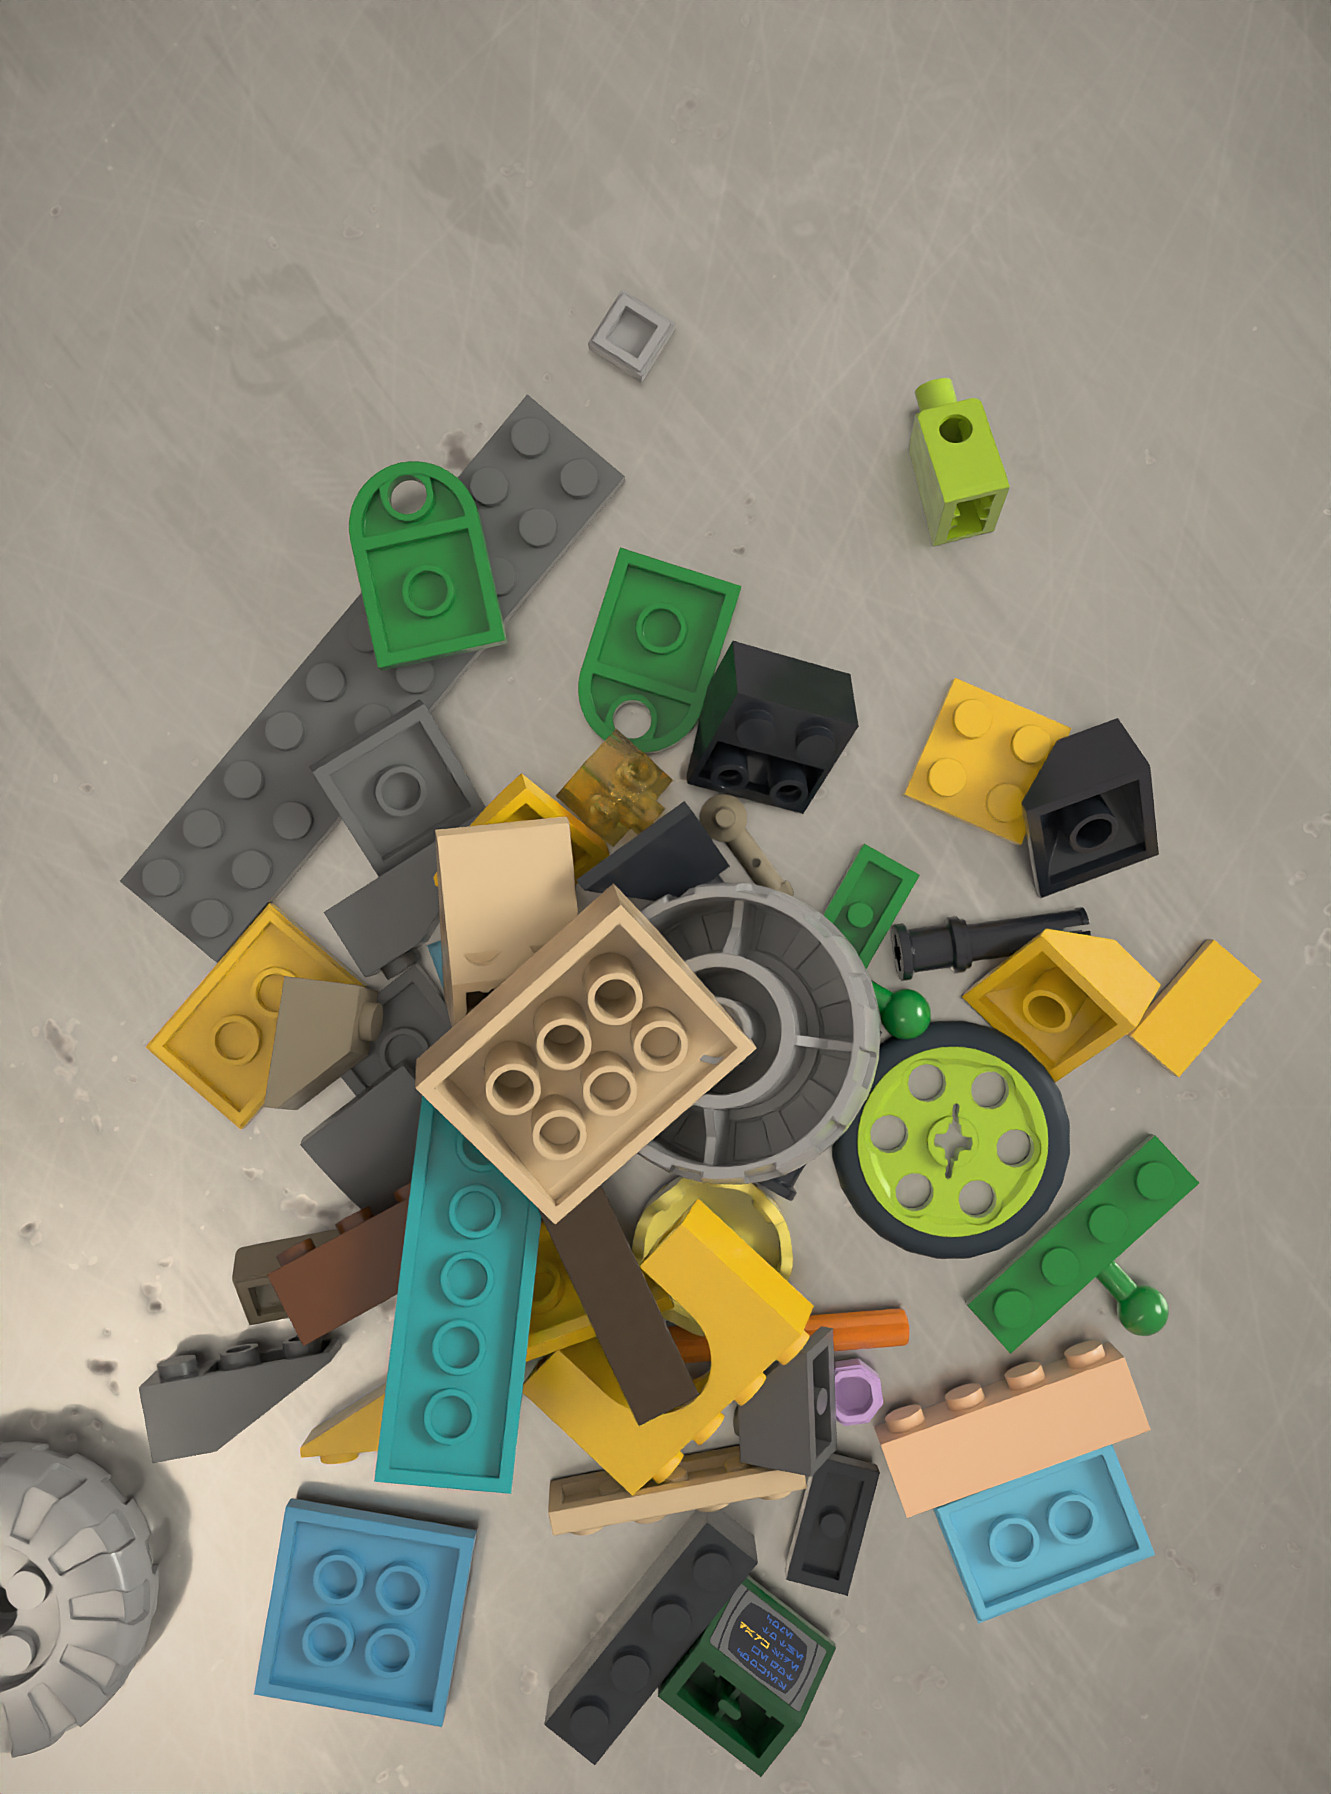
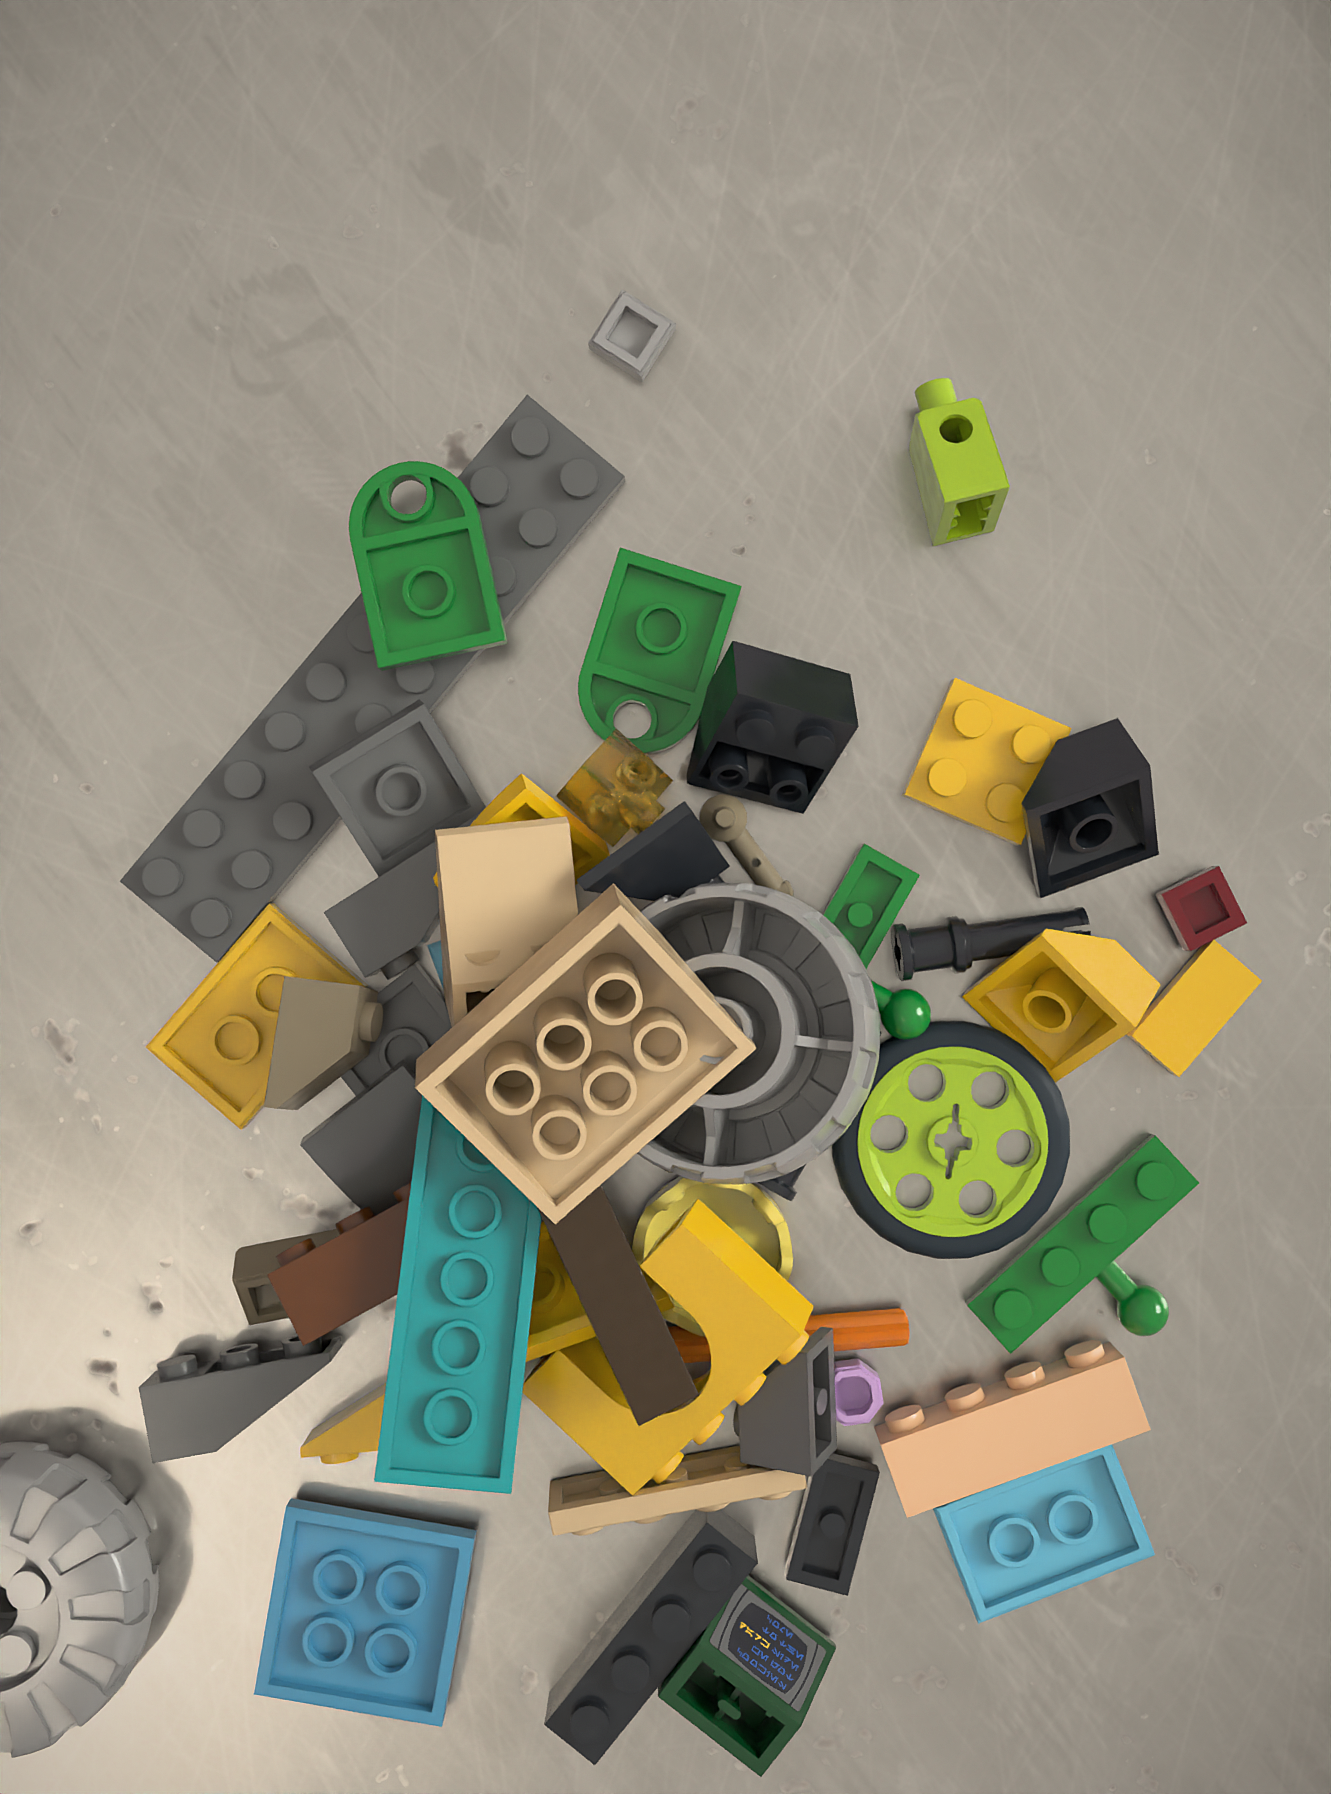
none -> dark red plate [1155,866,1247,952]

